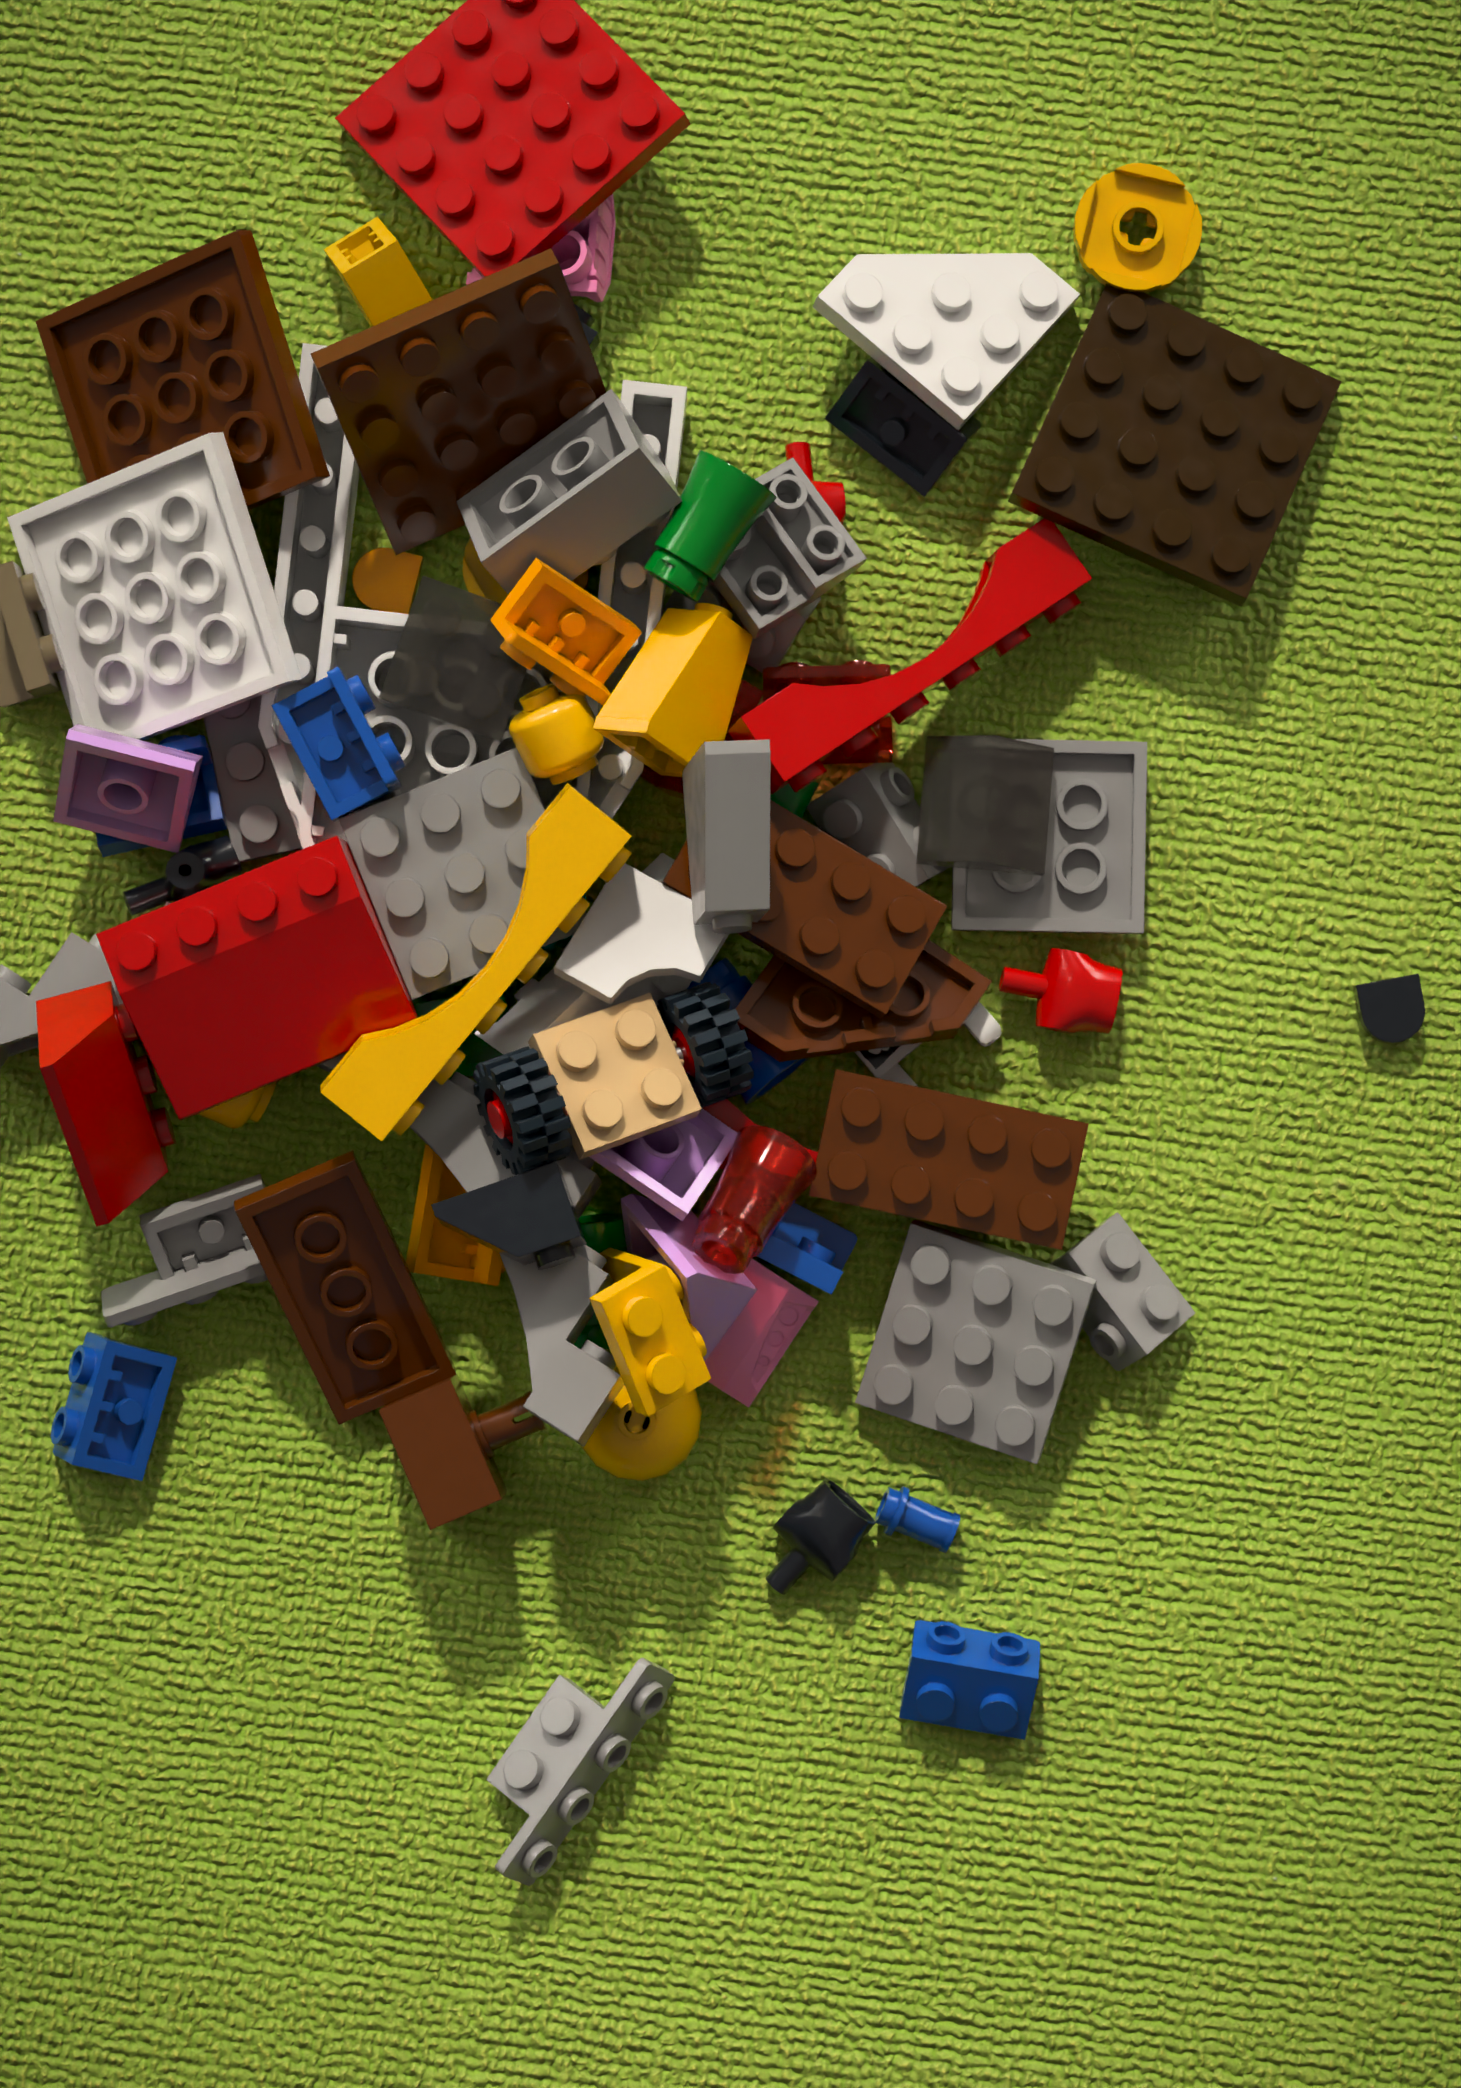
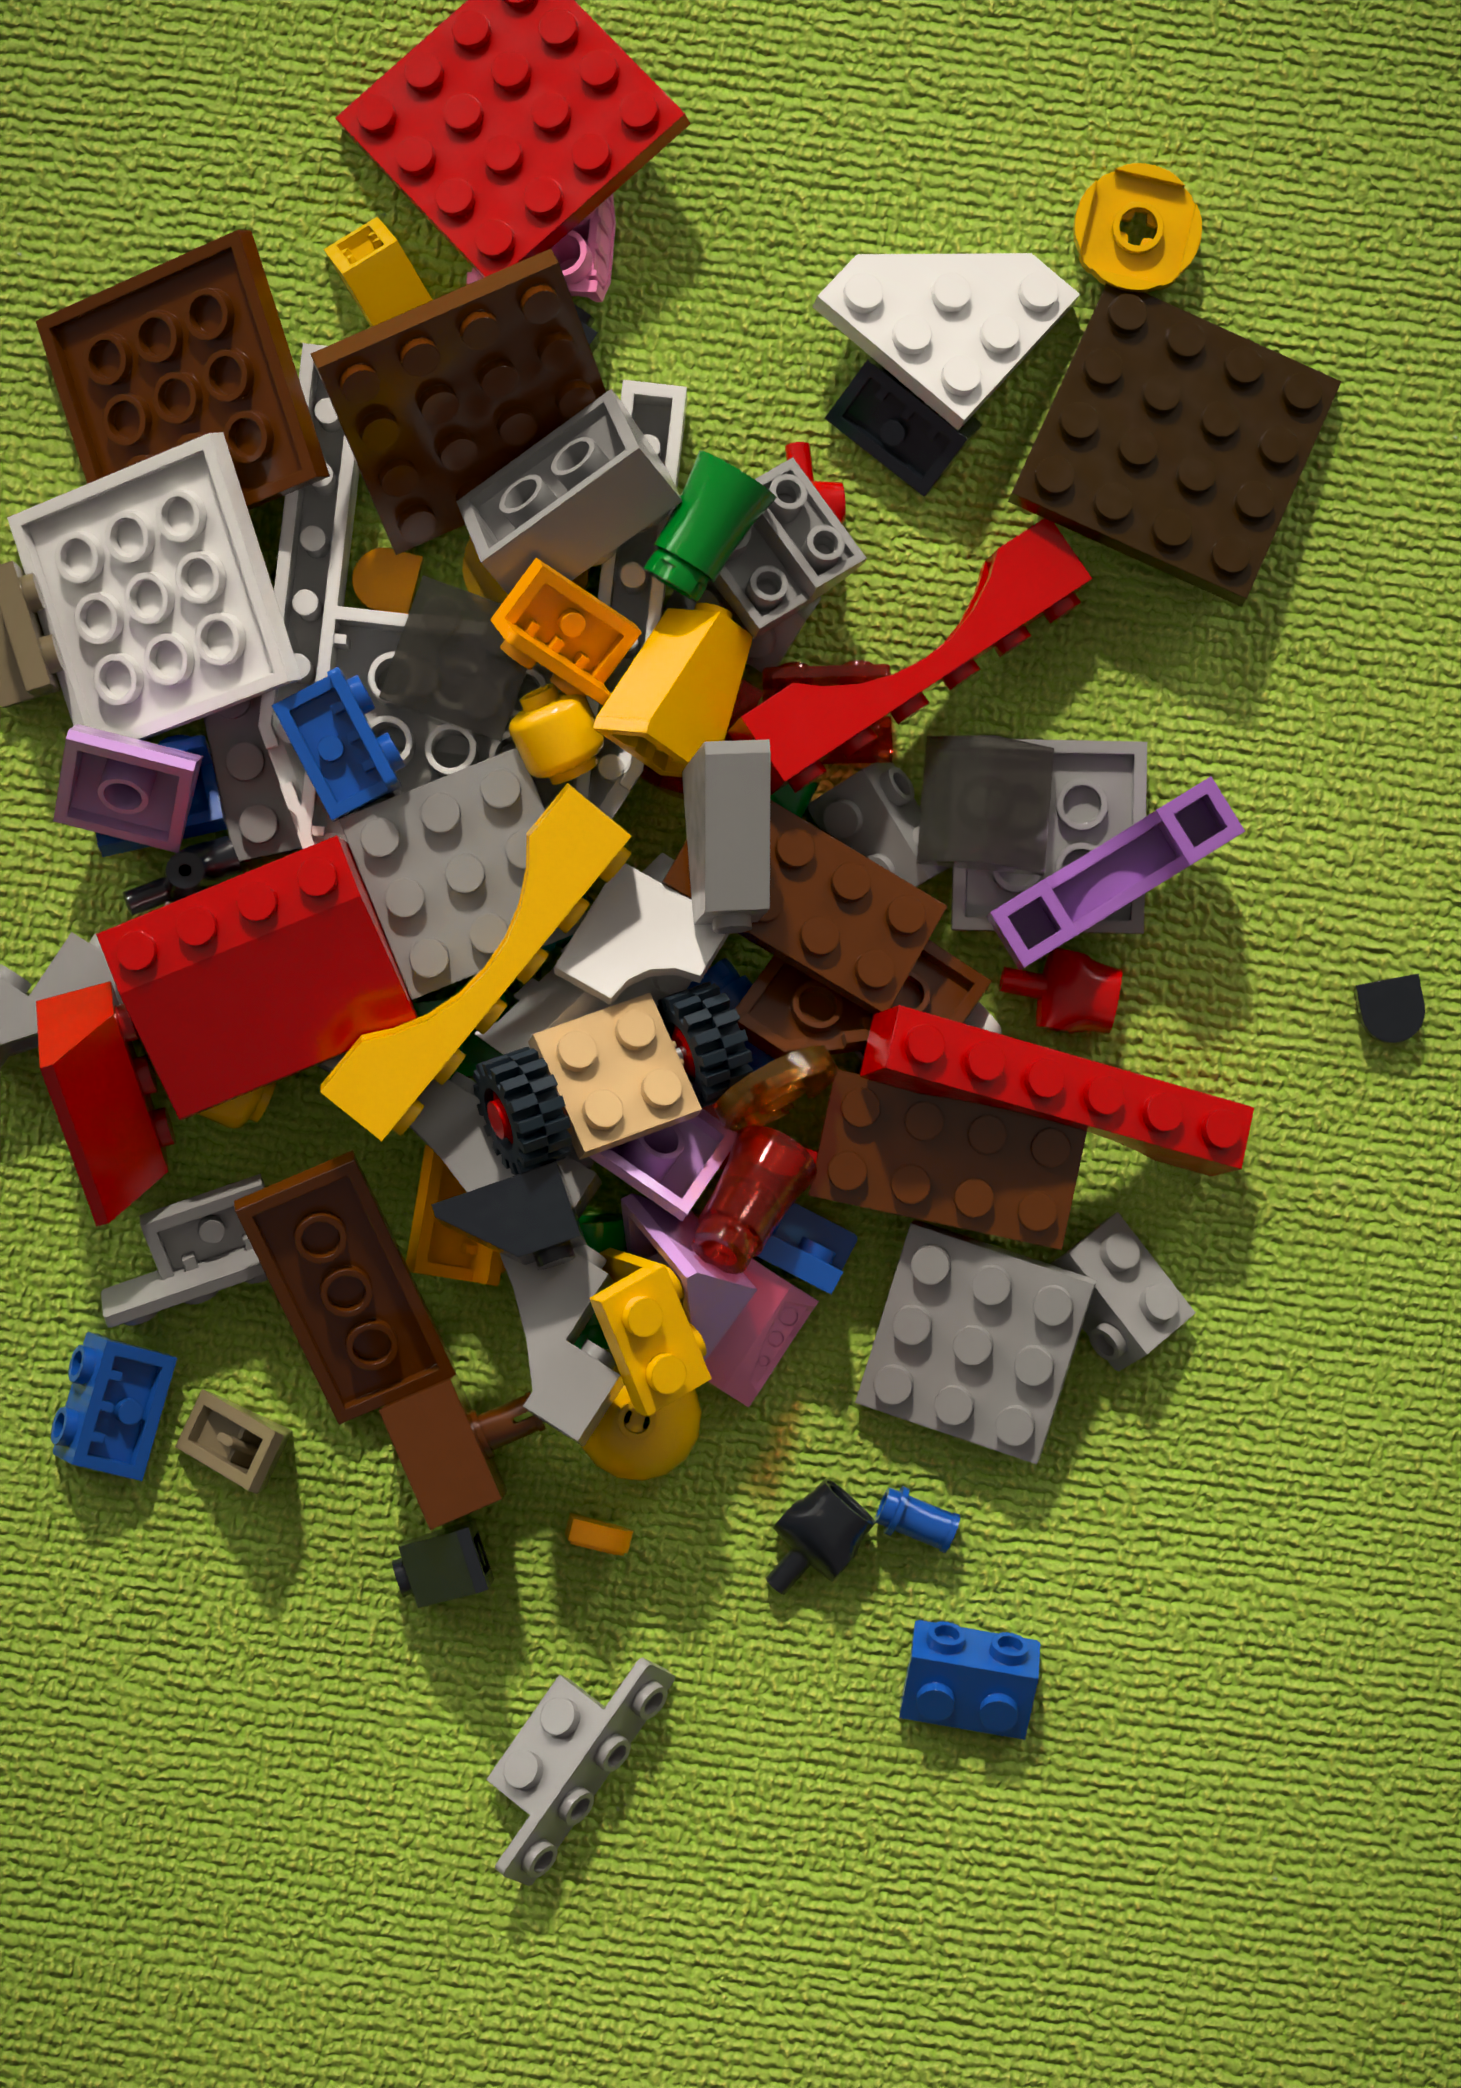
none -> dark tan slope [175,1389,292,1494]
none -> black slope [392,1518,494,1608]
none -> light orange tile [565,1513,634,1556]
none -> clear orange tile [714,1045,839,1132]
none -> red arch [860,1005,1254,1177]
none -> medium lavender arch [986,776,1245,971]

